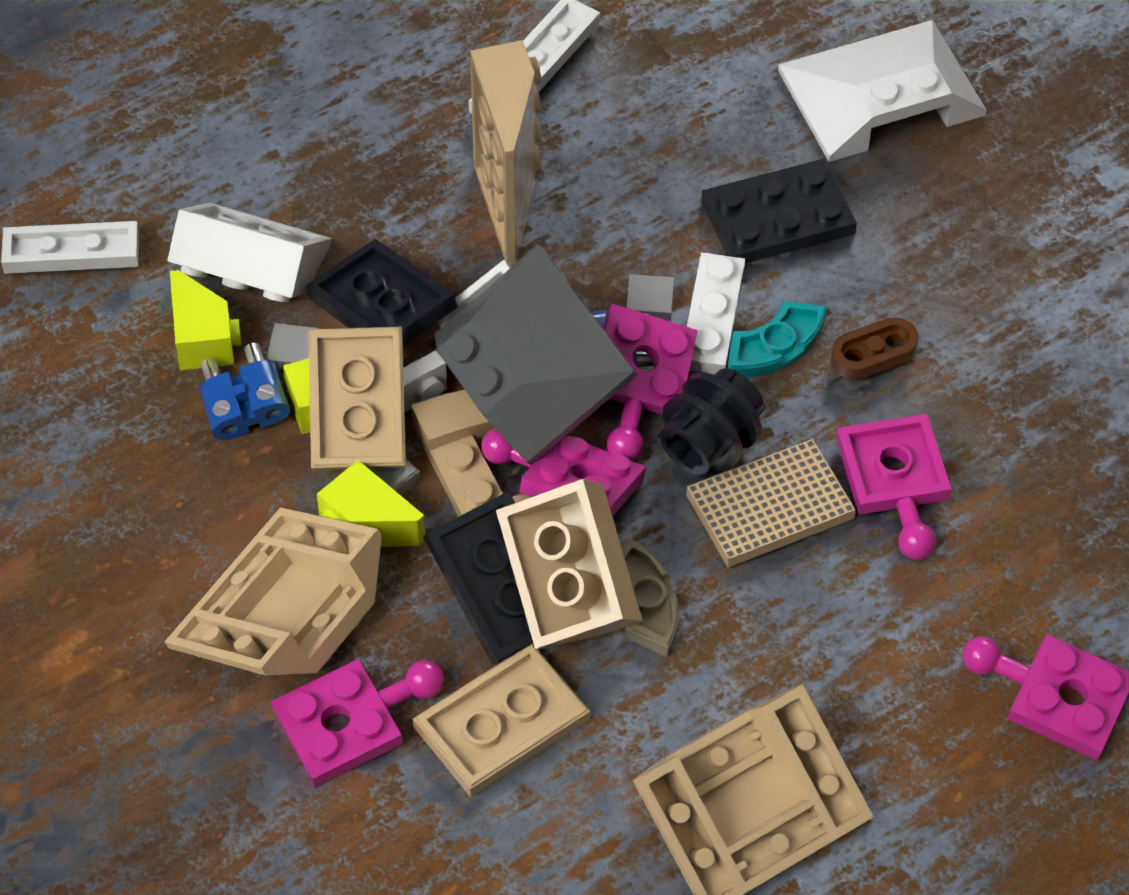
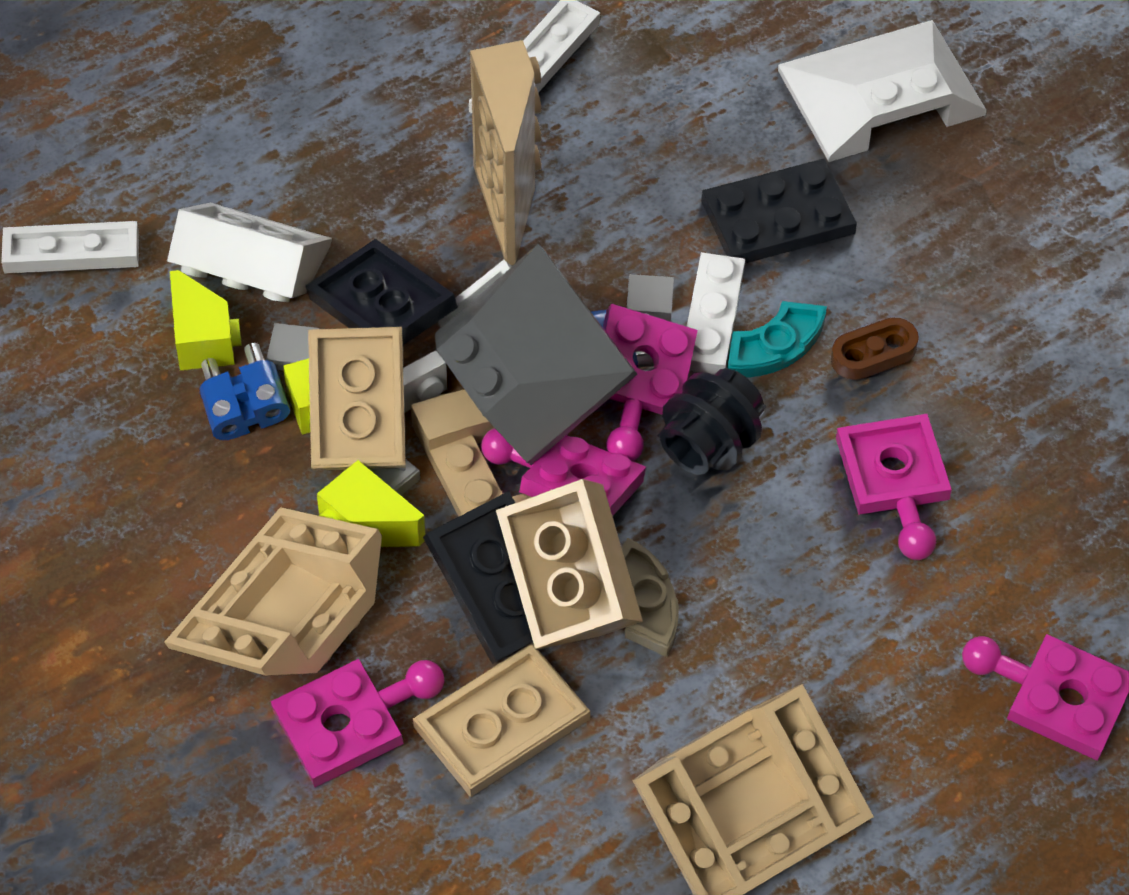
tan tile [686,439,855,568] -> none

